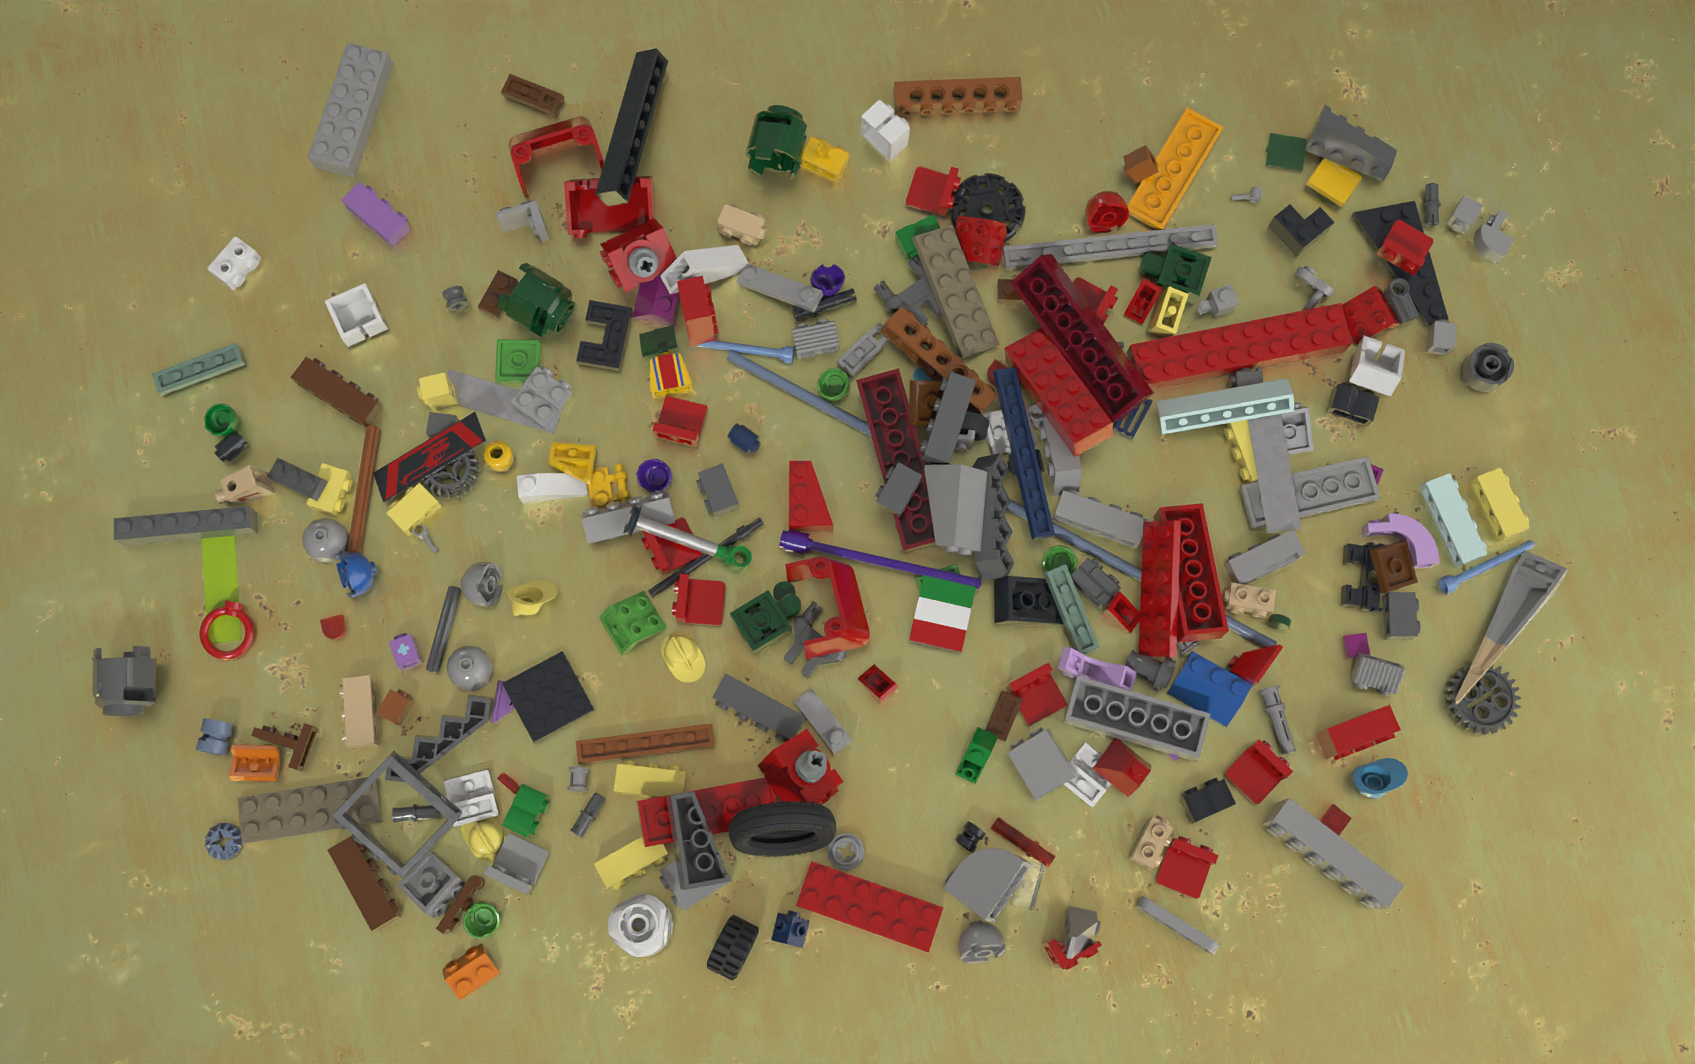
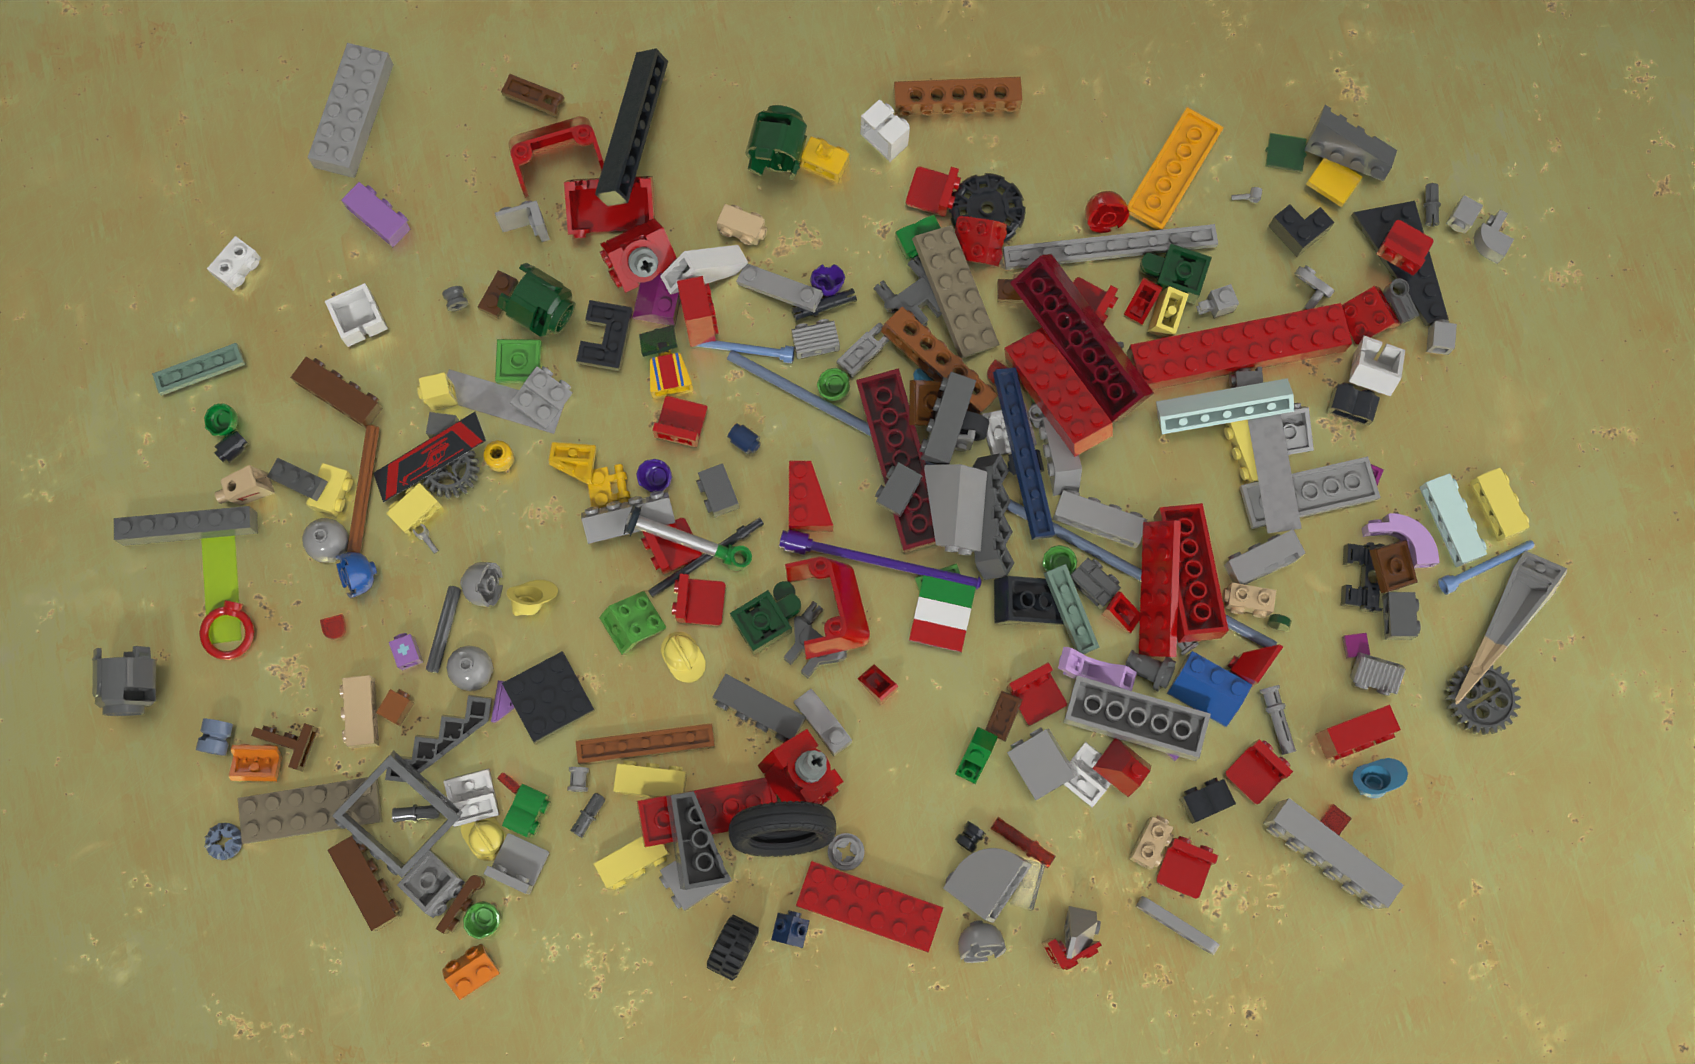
white slope [517,473,589,503] -> none
white piece [608,894,674,957] -> none
dark blue tile [1113,399,1153,439] -> none
dark orange brick [1123,145,1159,184] -> none
dark grey brick [1462,343,1514,392] -> none

